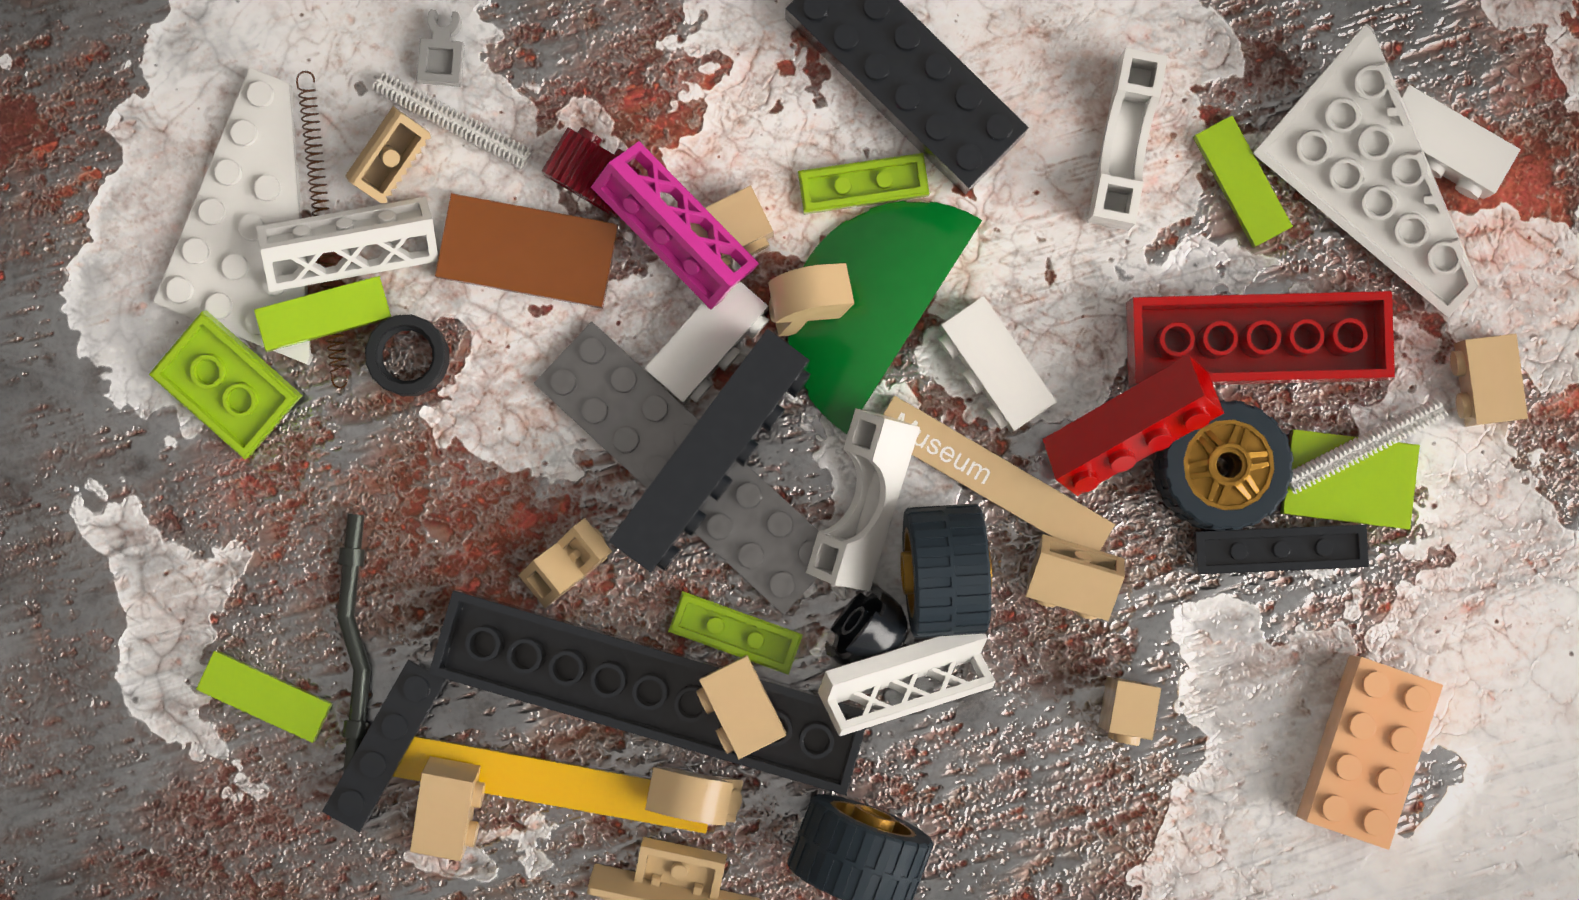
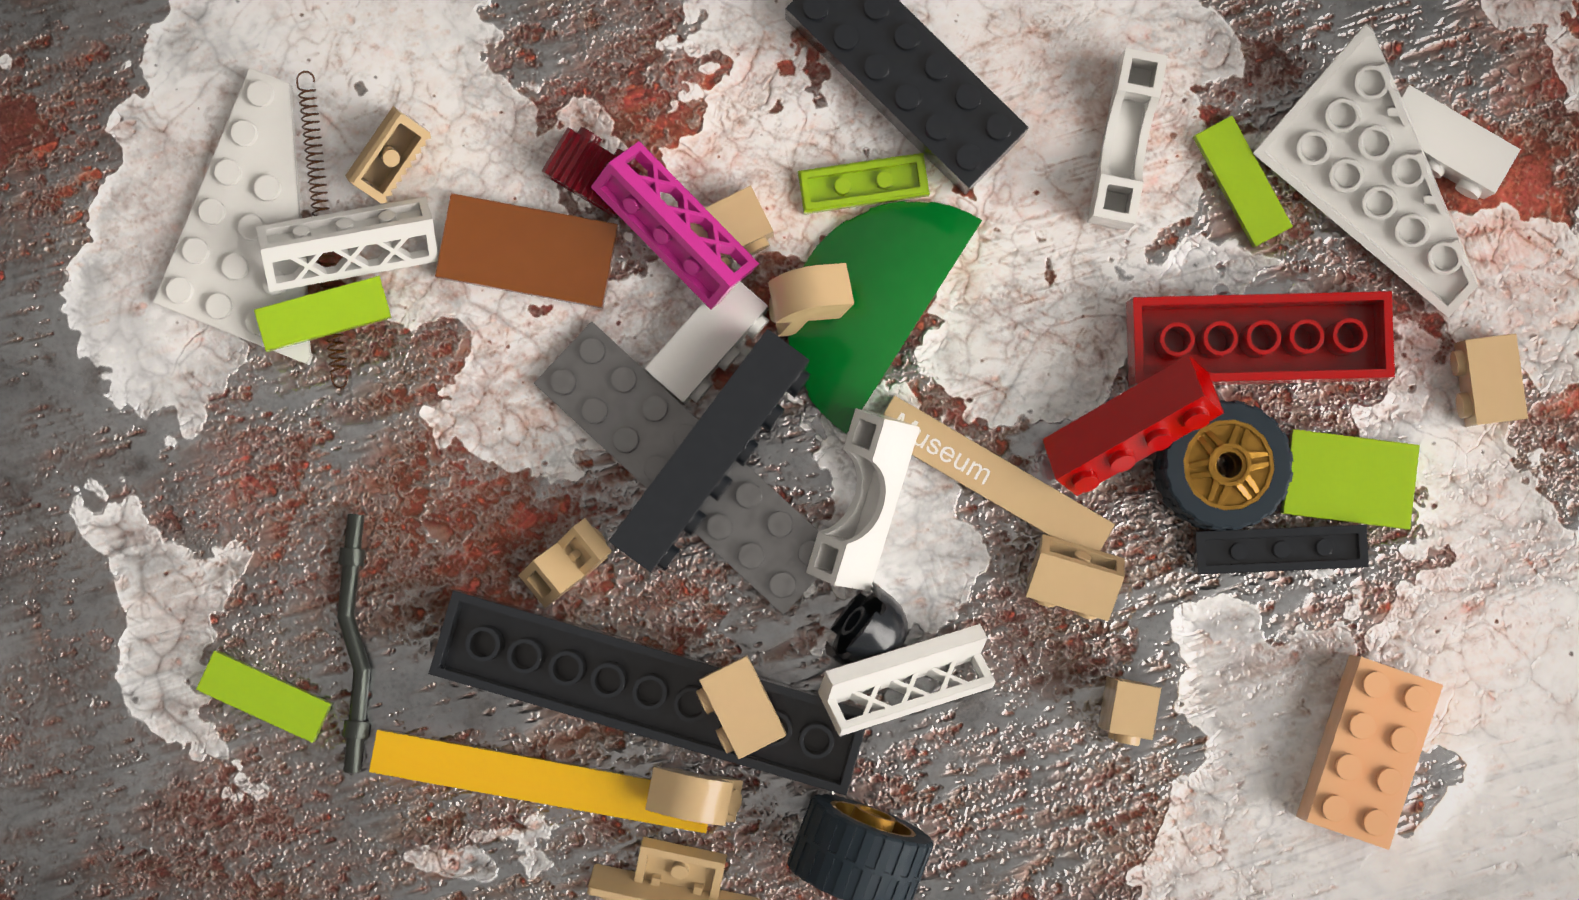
lime tile [149,310,303,460] -> none
black plate [322,659,447,833] -> none
black tyre [365,314,449,396] -> none
white axle [372,71,533,169] -> none
tan brick [410,756,485,862] -> none
light grey plate [416,9,465,87] -> none
lime tile [668,591,803,675] -> none
black wheel [900,503,992,638] -> none
white brick [938,296,1057,433] -> none
white axle [1289,398,1448,494] -> none

